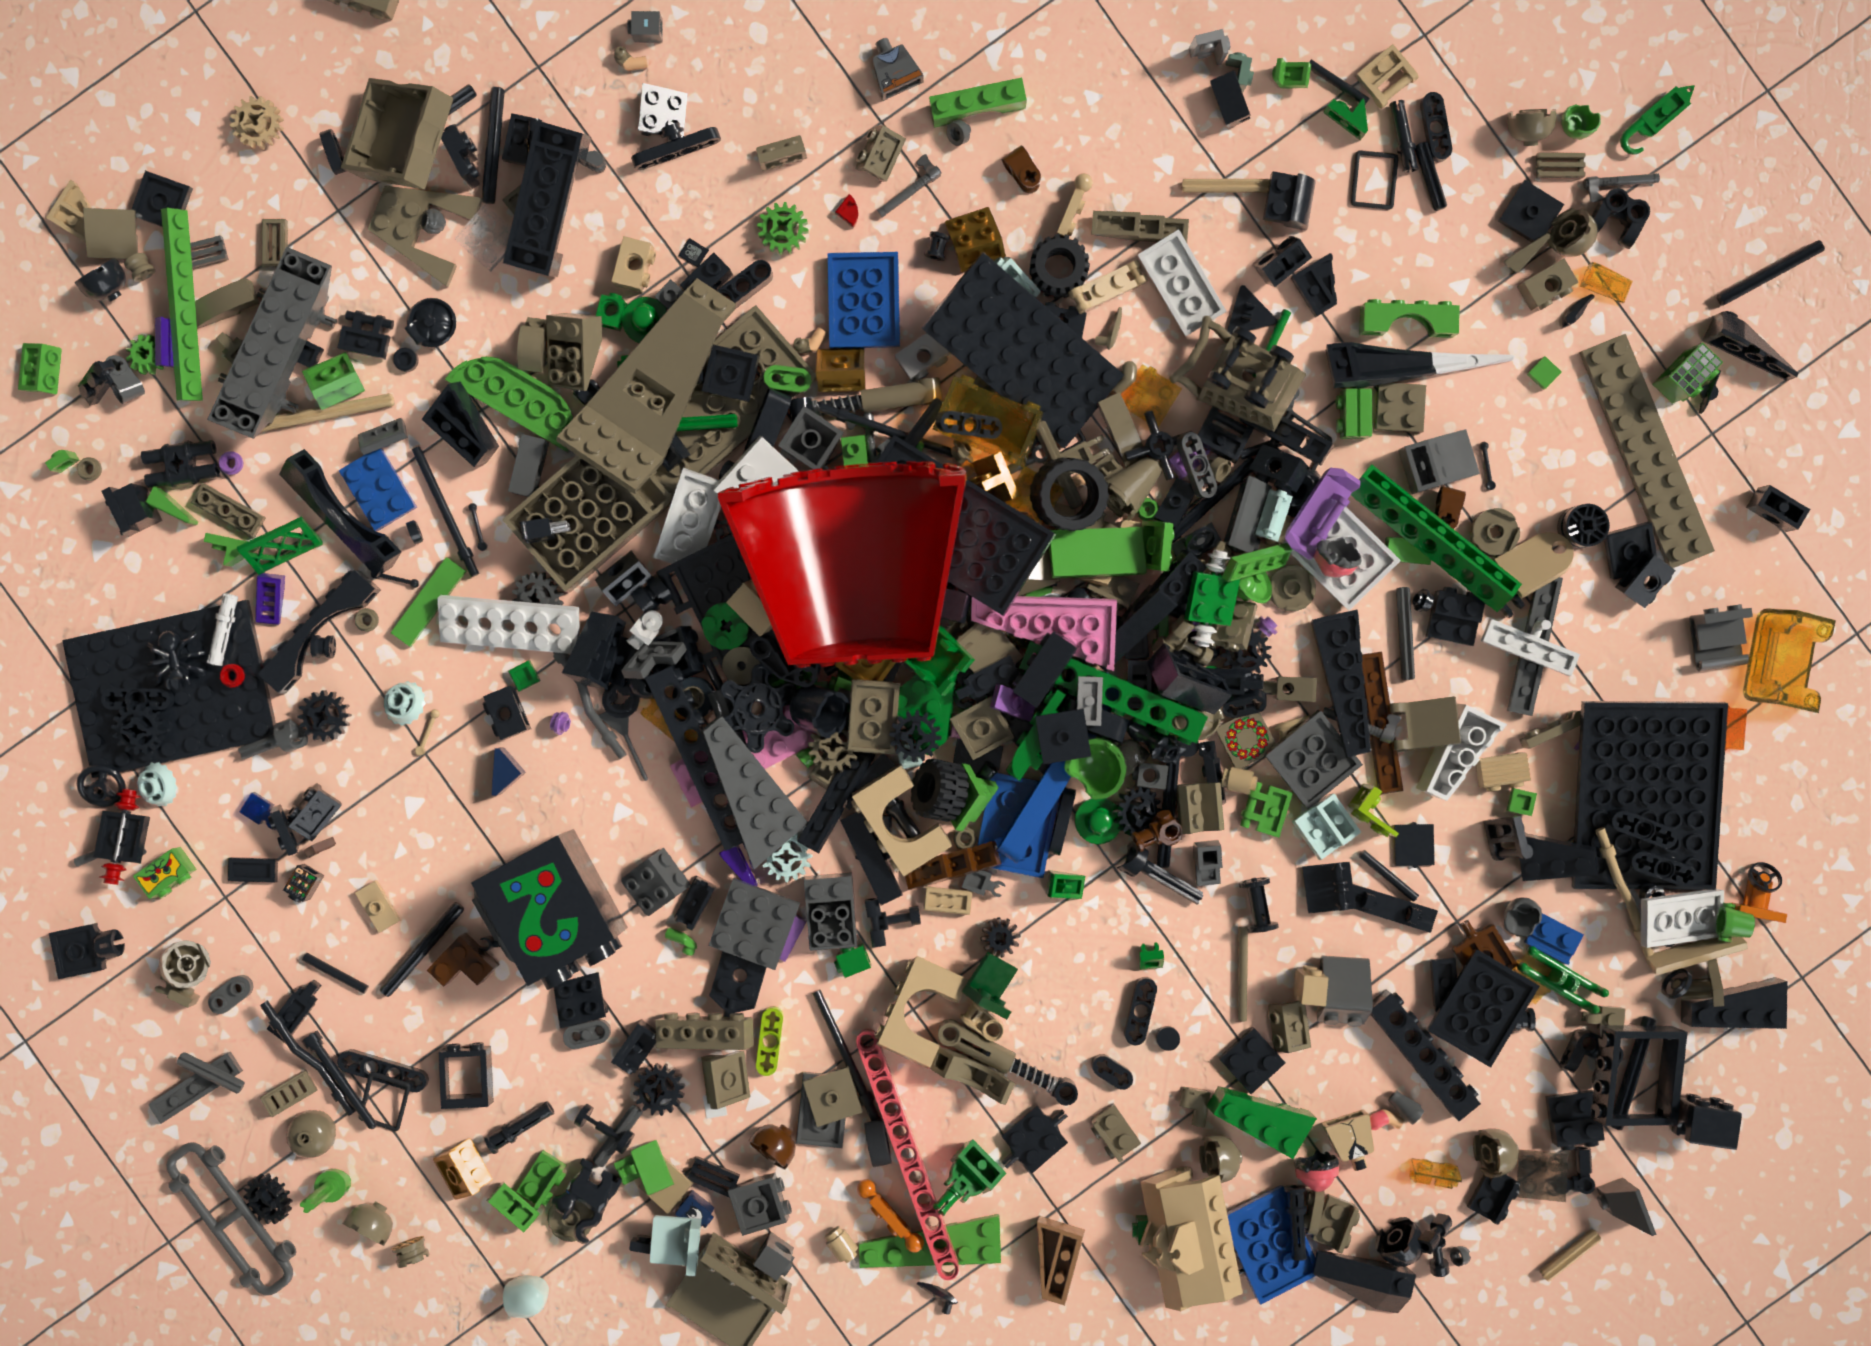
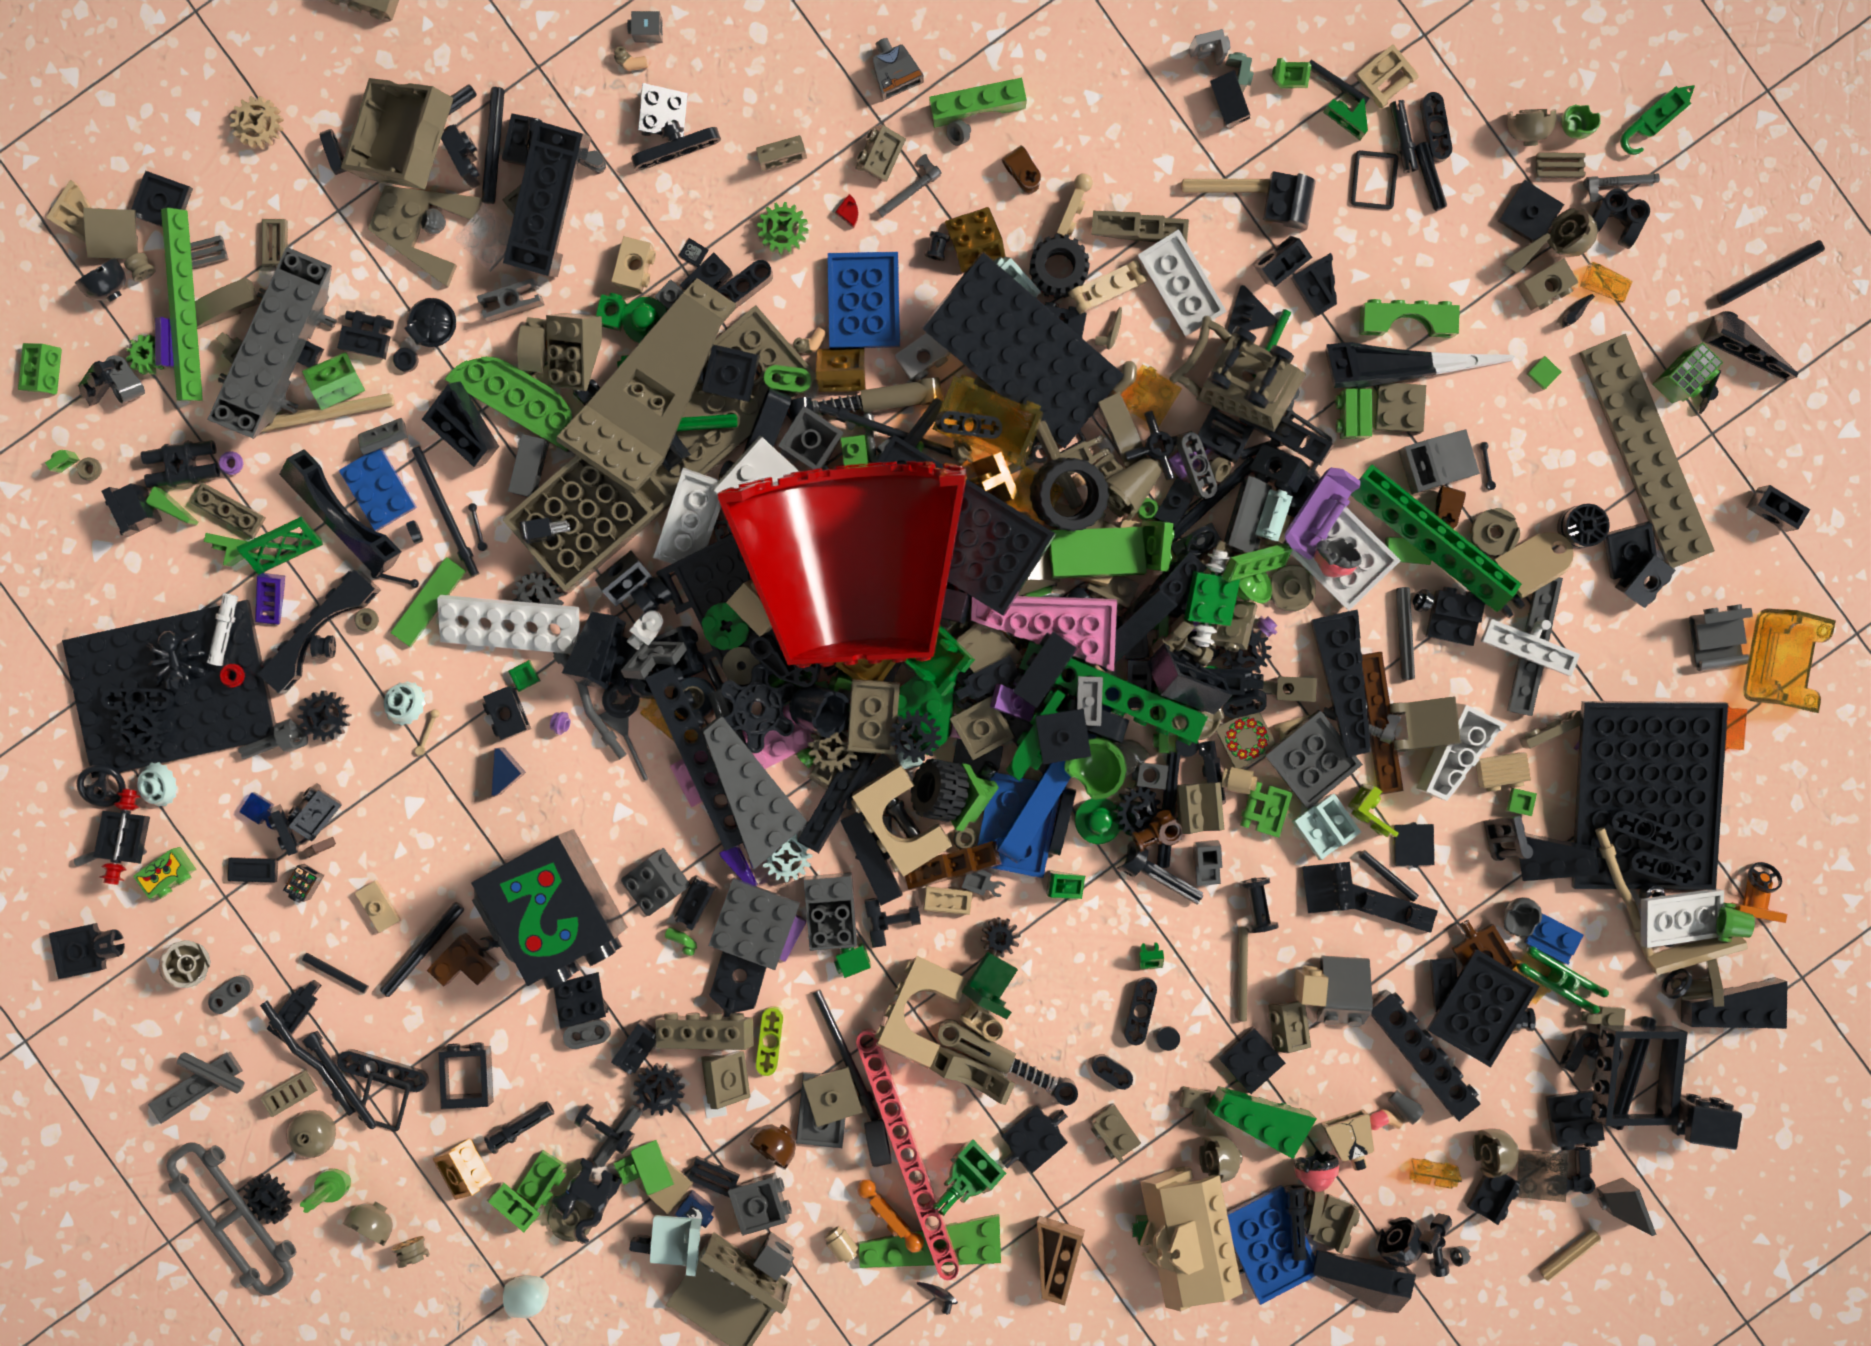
dark tan plate [154,977,200,1008] -> none
black animal [1127,718,1187,764] -> none
none -> dark grey piece [477,278,545,323]

